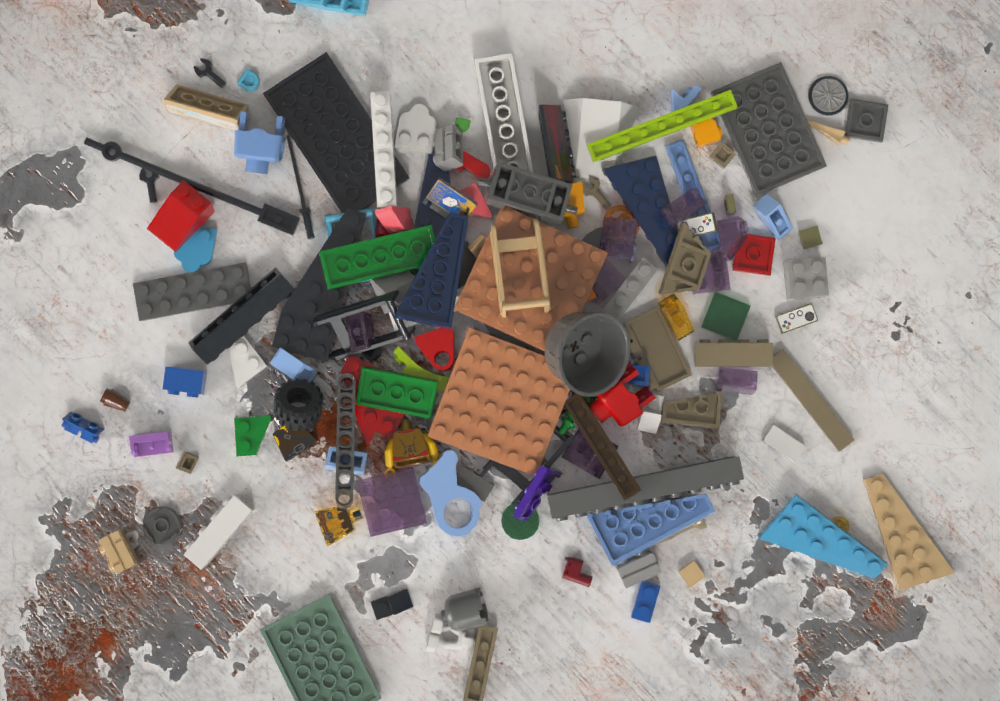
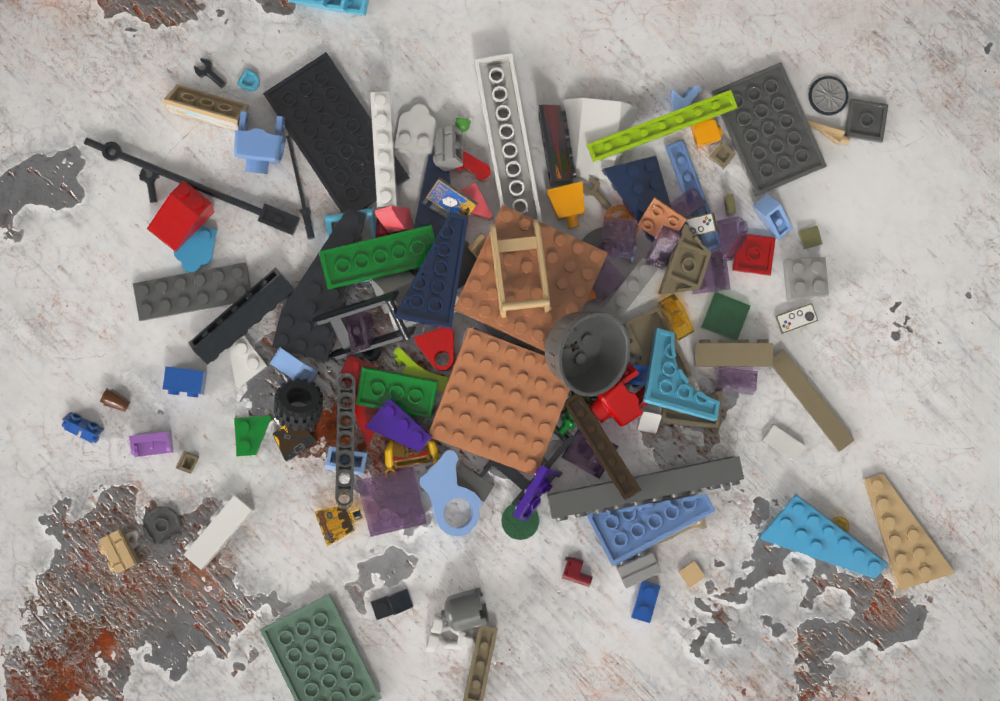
dark grey brick [476,161,578,226] -> none
none -> dark purple wing [365,398,433,451]
none -> nougat hinge [637,197,687,246]
none -> medium azure plate [643,328,720,421]
none -> hinge [646,225,682,269]

